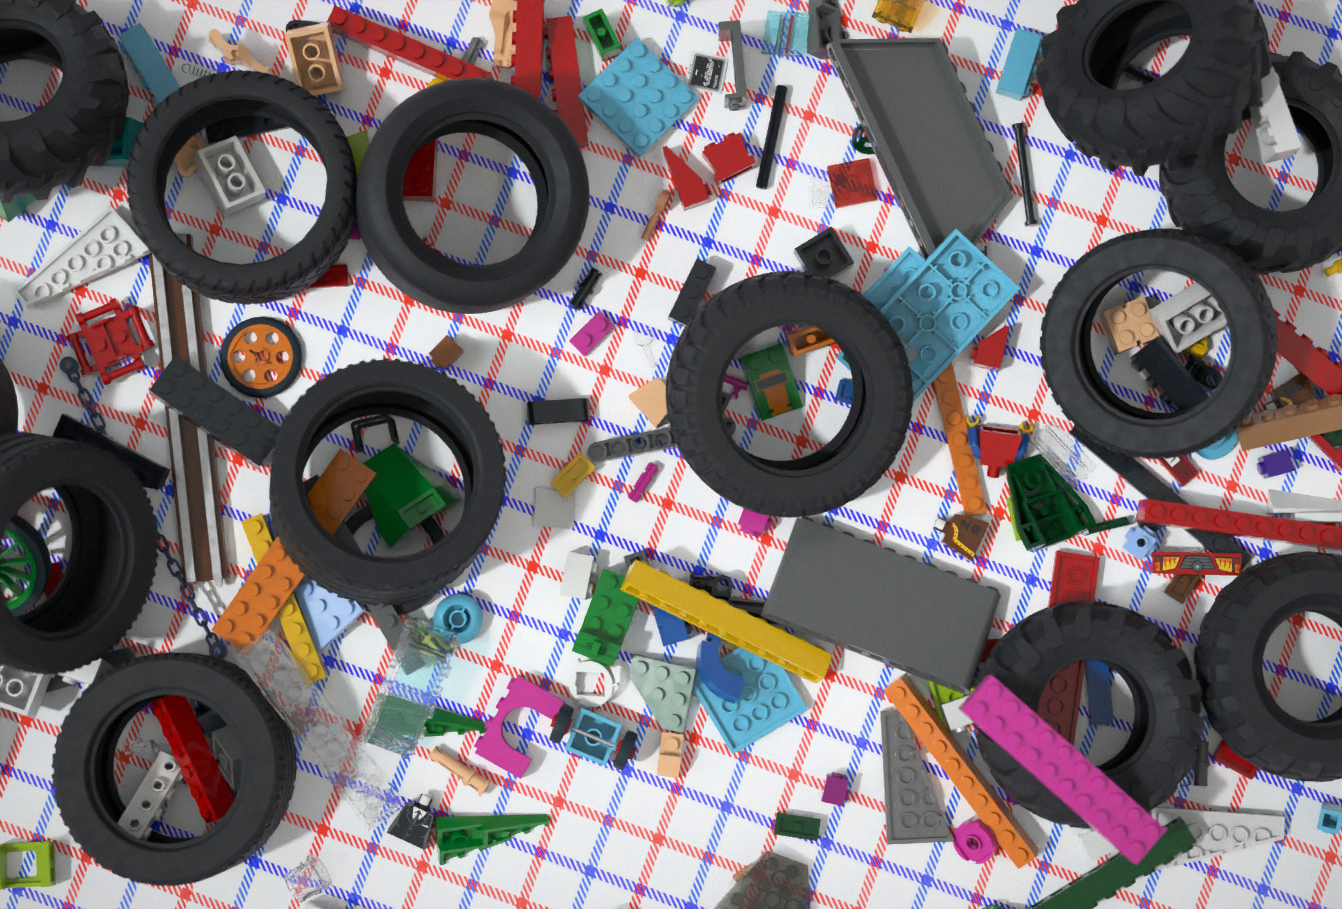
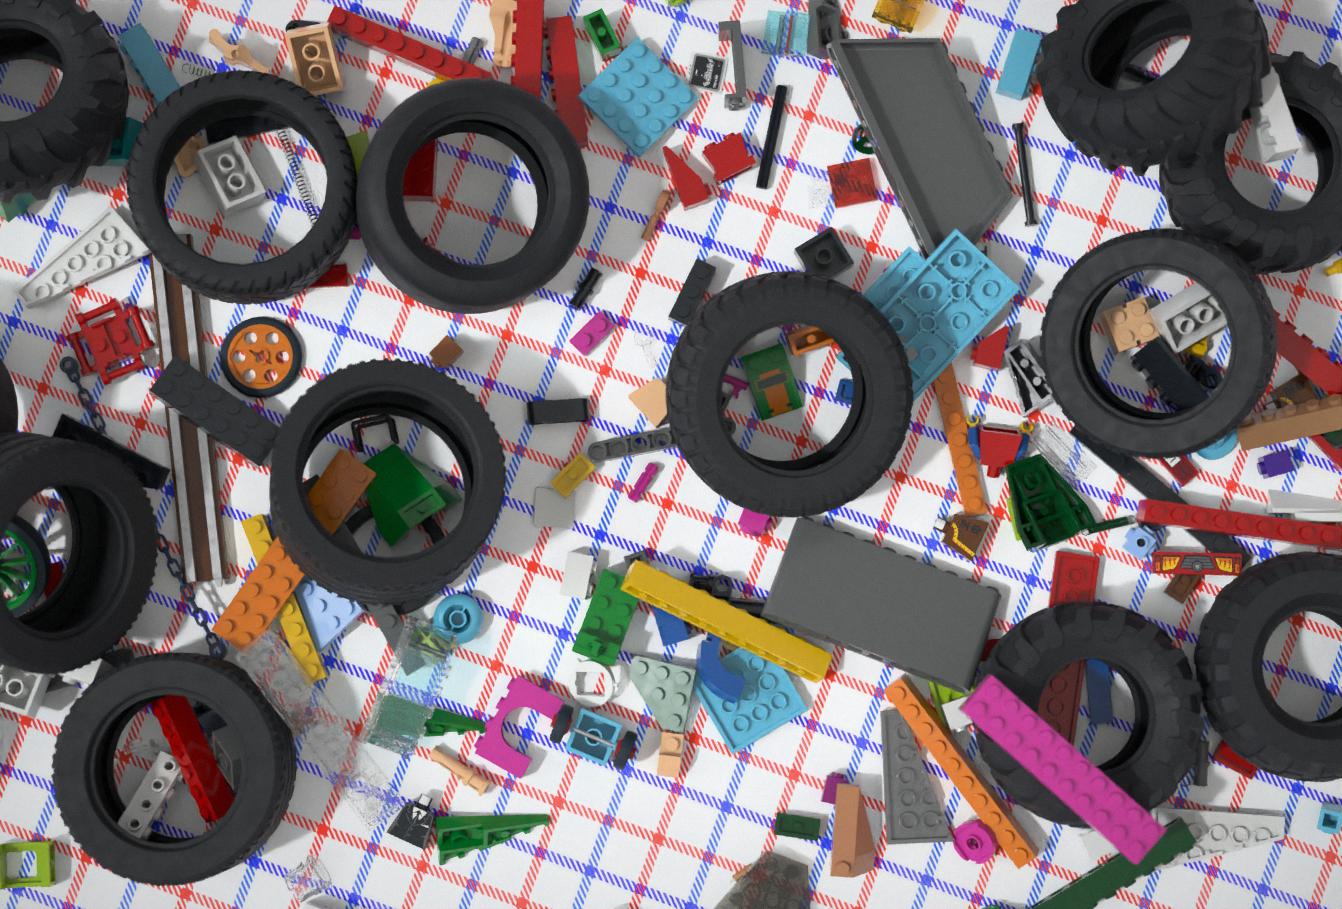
none -> piece [272,120,318,227]
none -> nougat wedge [829,783,876,878]
none -> wedge [1004,339,1054,418]

